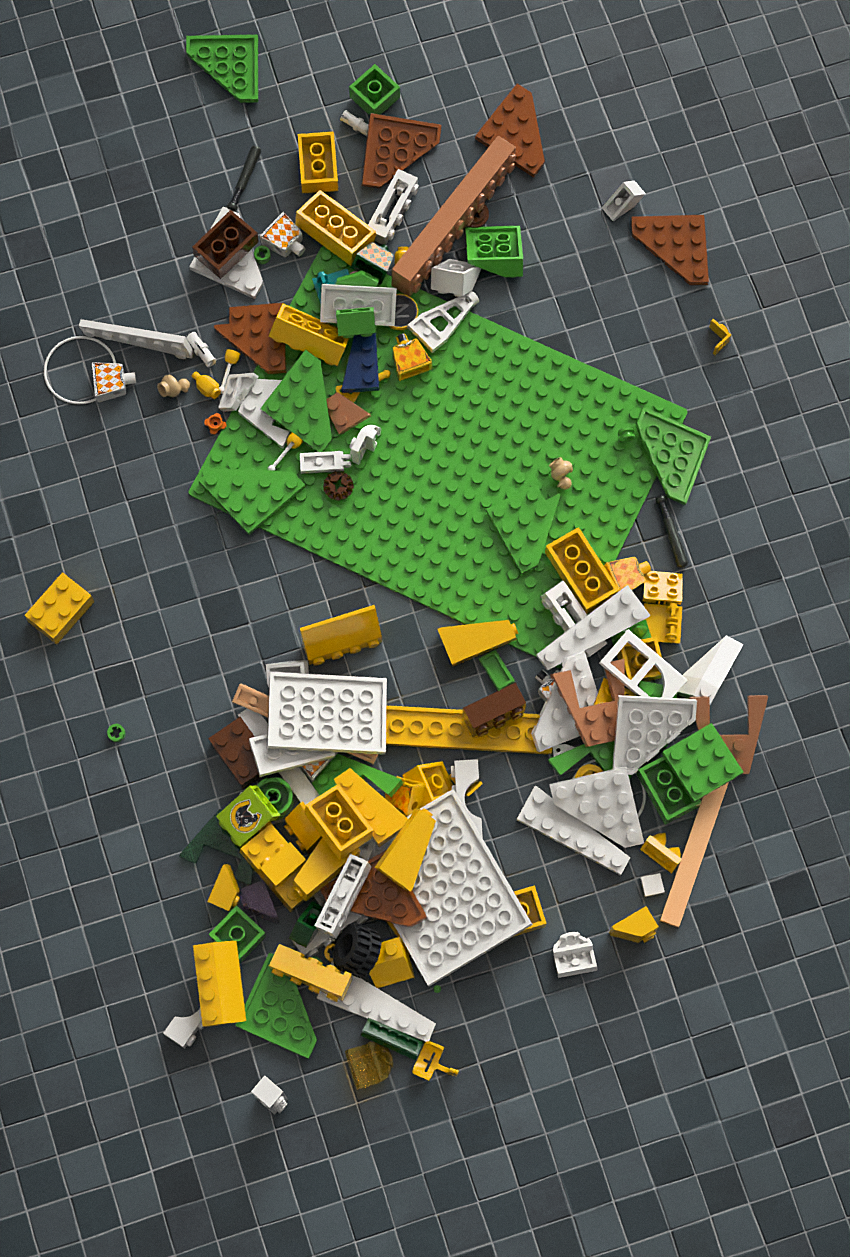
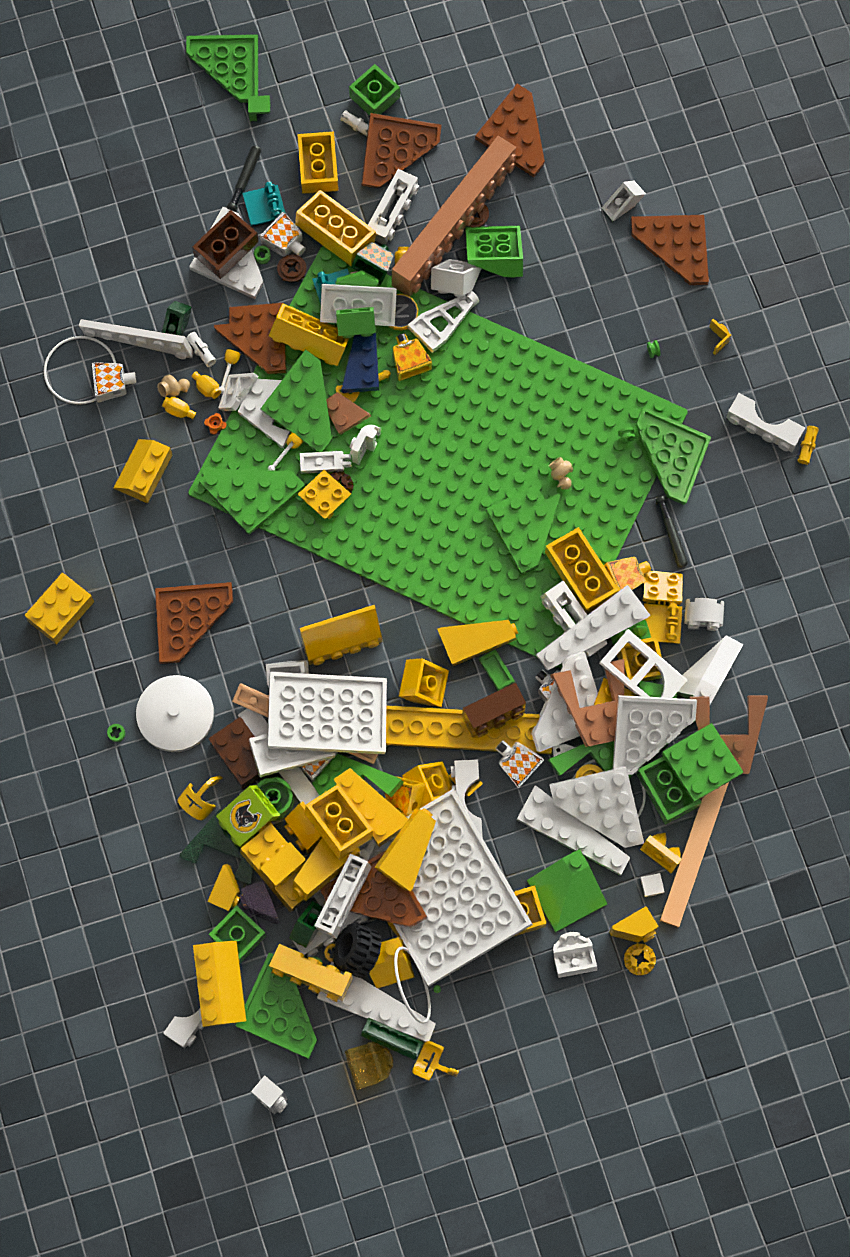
none -> yellow slope [114,439,172,504]
none -> white dish [136,675,214,752]
none -> dark orange plate [155,582,233,664]
none -> dark green slope [162,301,192,336]
none -> yellow plant [162,397,196,419]
none -> yellow helmet [178,775,223,820]
none -> teal hinge [243,182,286,226]
none -> bright green panel [248,95,271,121]
none -> reddish brown gear [277,254,307,283]
none -> yellow hinge [298,470,351,519]
none -> white piece [394,946,431,1024]
none -> yellow slope [399,658,449,707]
none -> torso [495,740,544,788]
none -> bright green slope [527,849,607,933]
none -> yellow gear [624,943,656,976]
none -> bright green bush [647,340,661,358]
none -> white brick [684,598,724,631]
none -> white arch [726,393,805,452]
none -> yellow pin [798,426,819,465]

